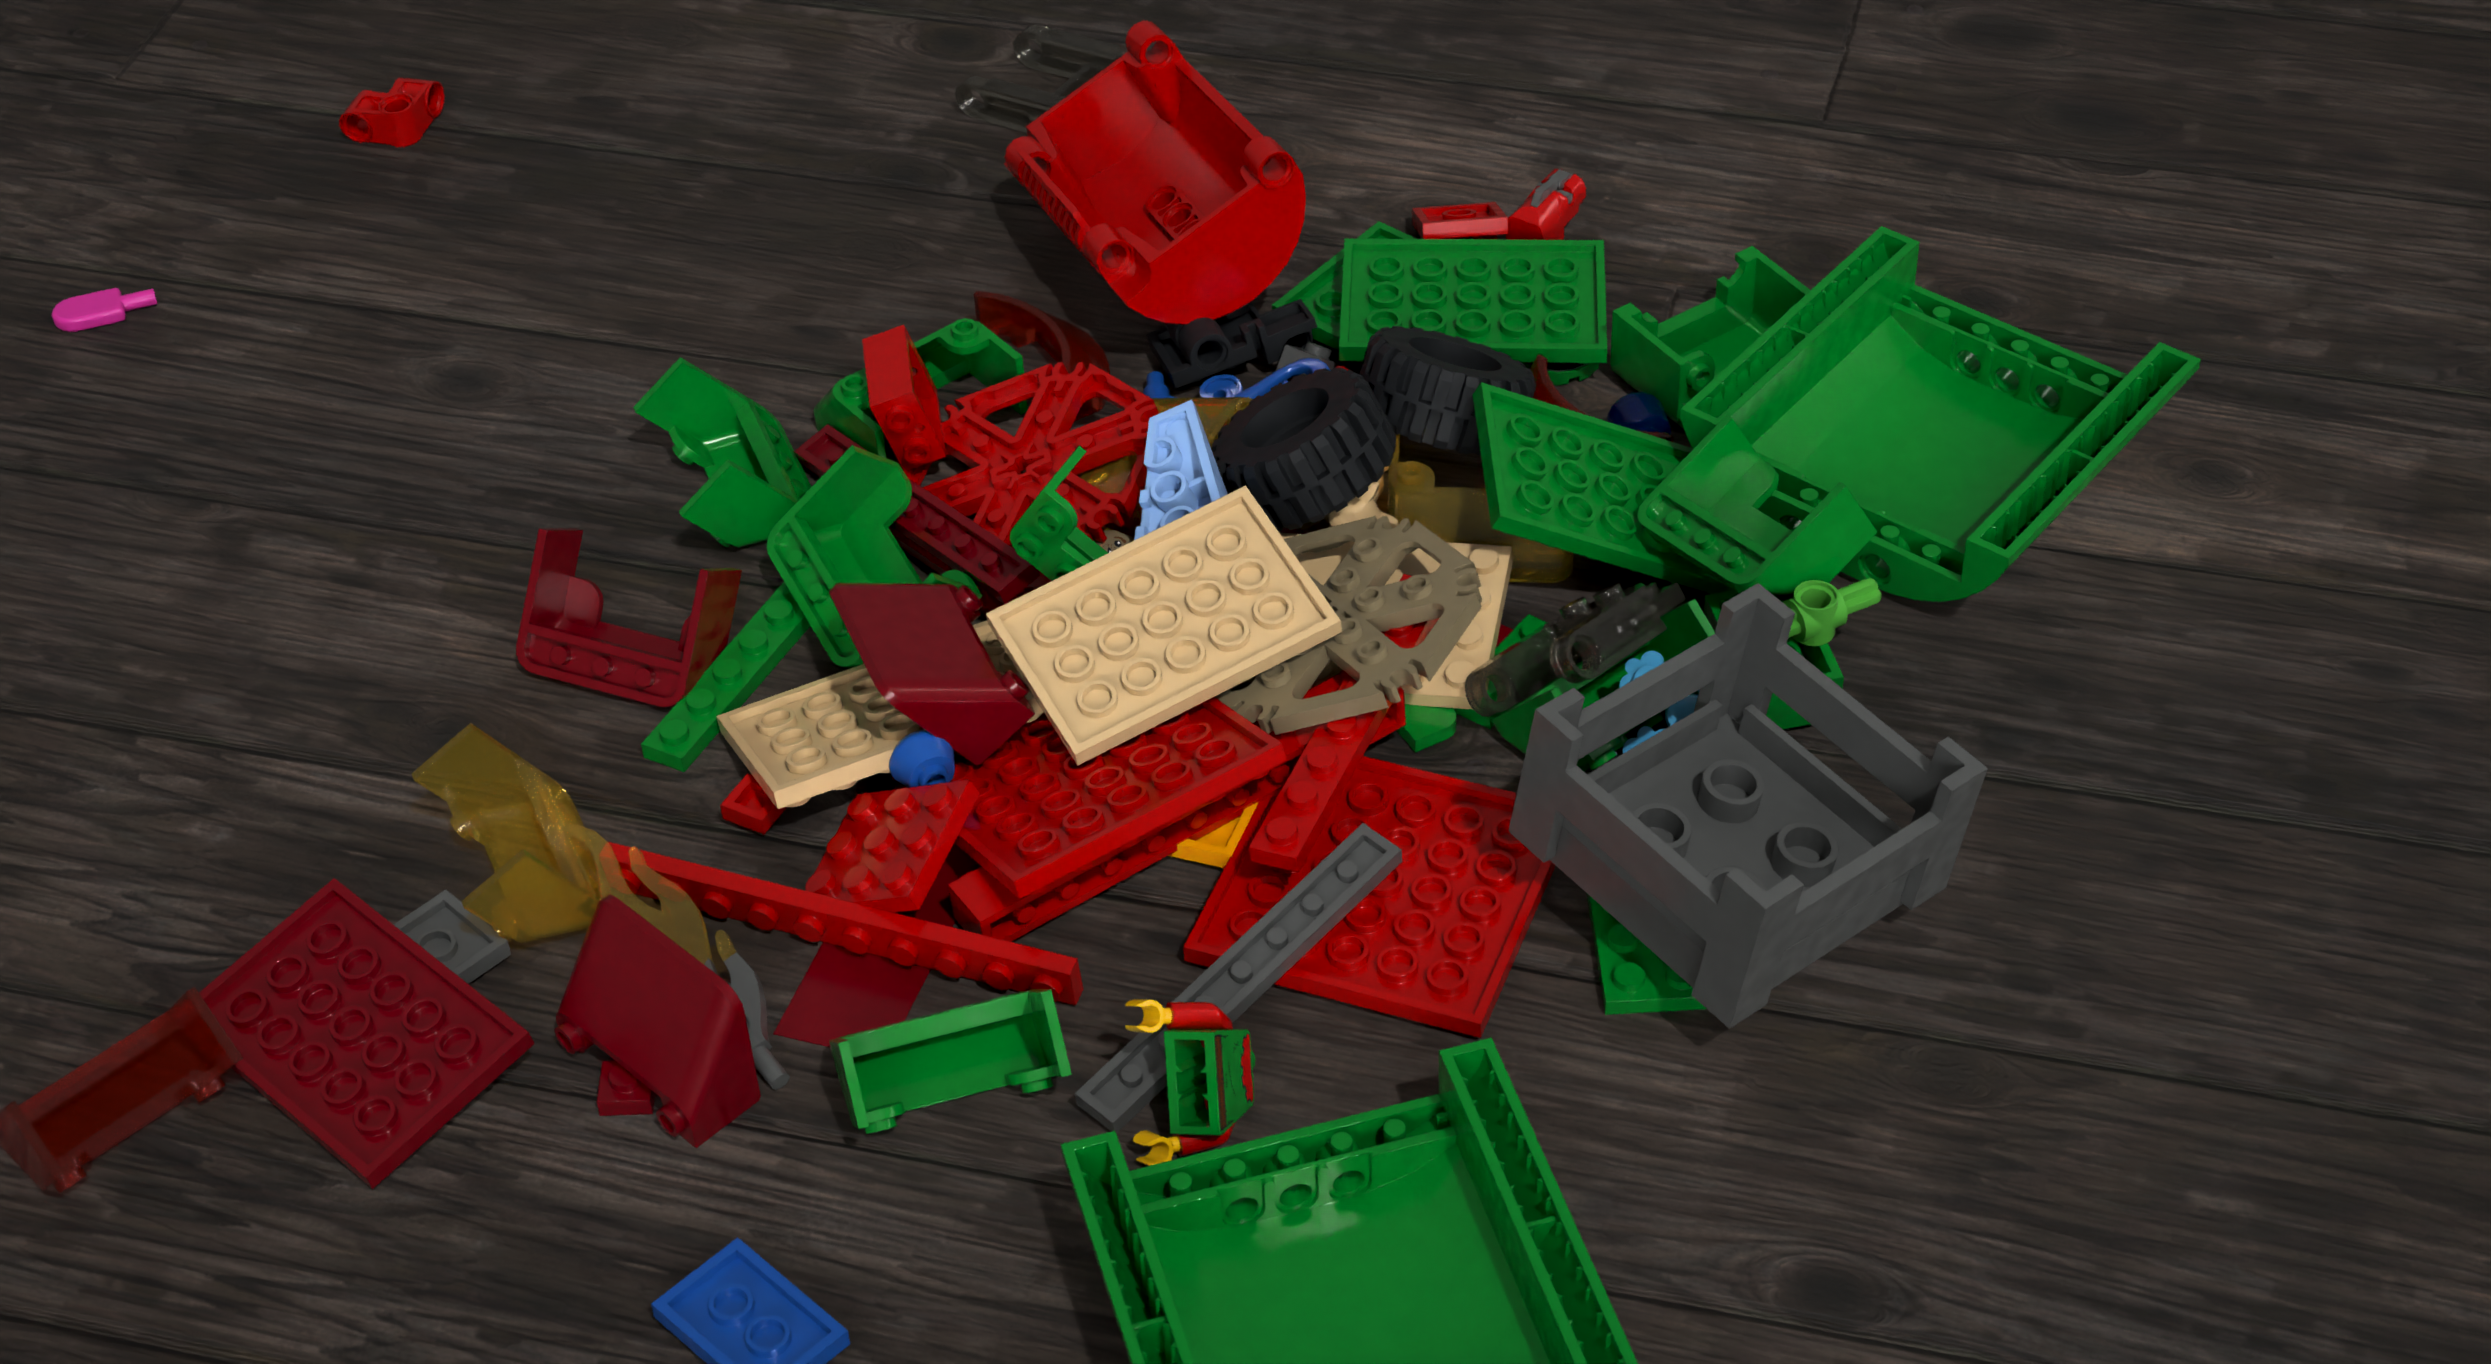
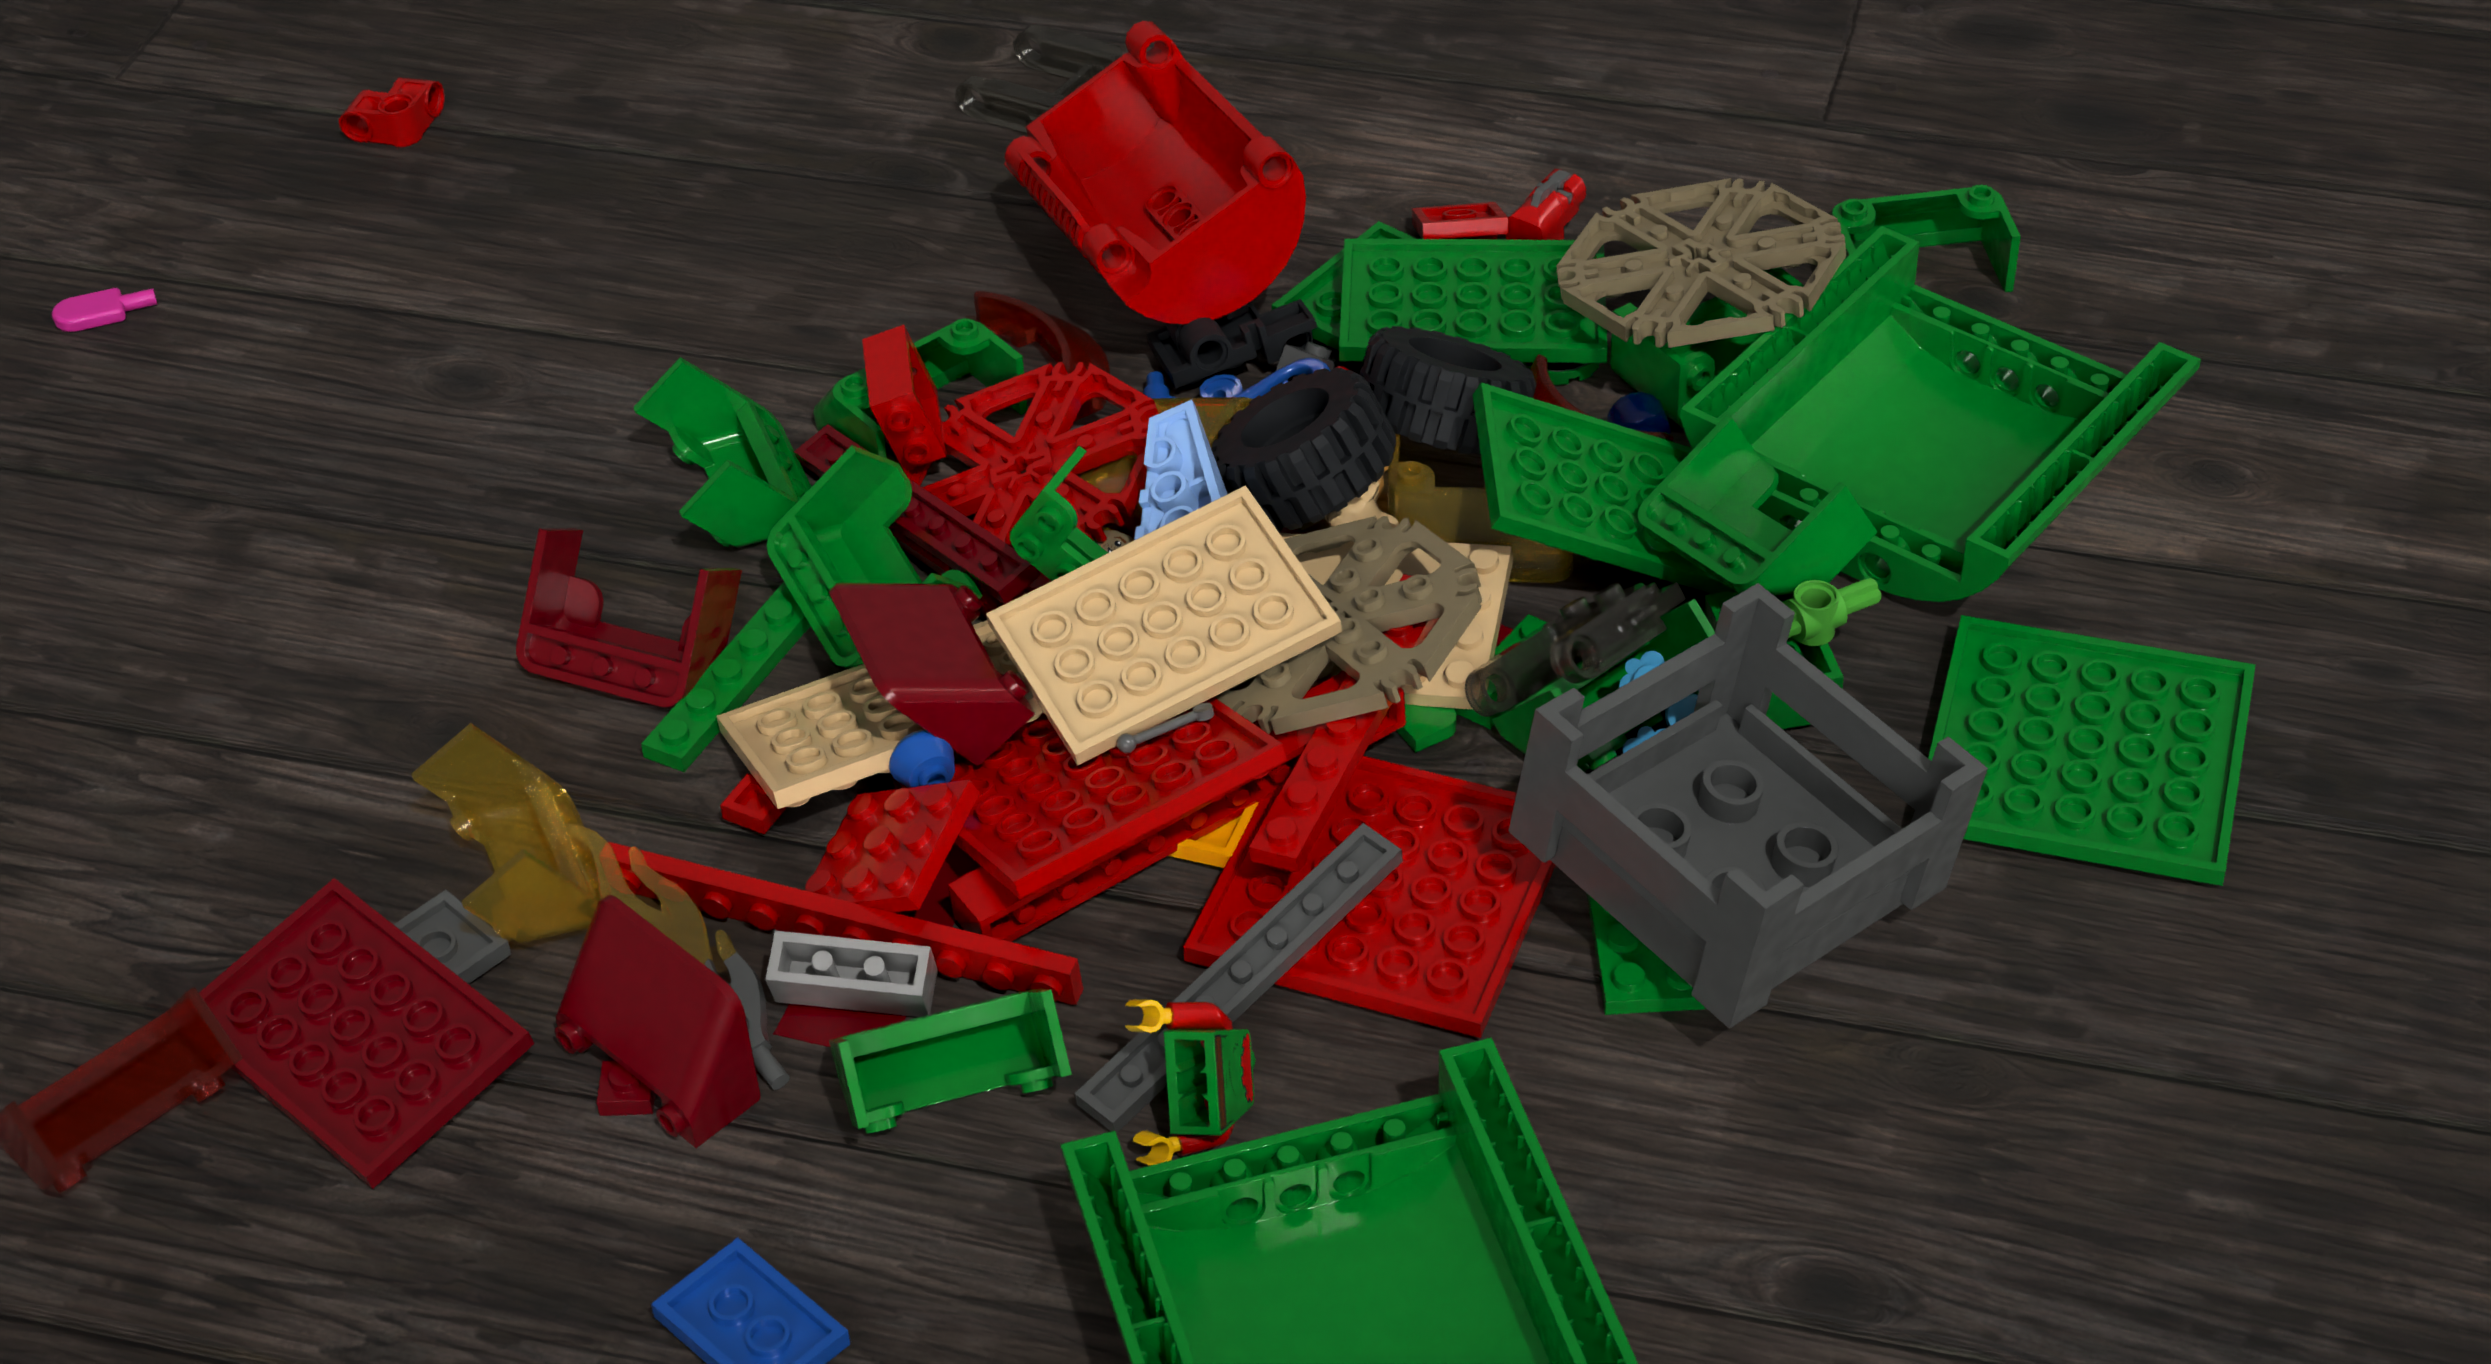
none -> light grey brick [765,931,938,1017]
none -> dark grey hinge [1117,703,1214,753]
none -> dark tan plate [1556,178,1846,348]
none -> green windscreen [1829,185,2021,292]
none -> green plate [1928,615,2256,886]

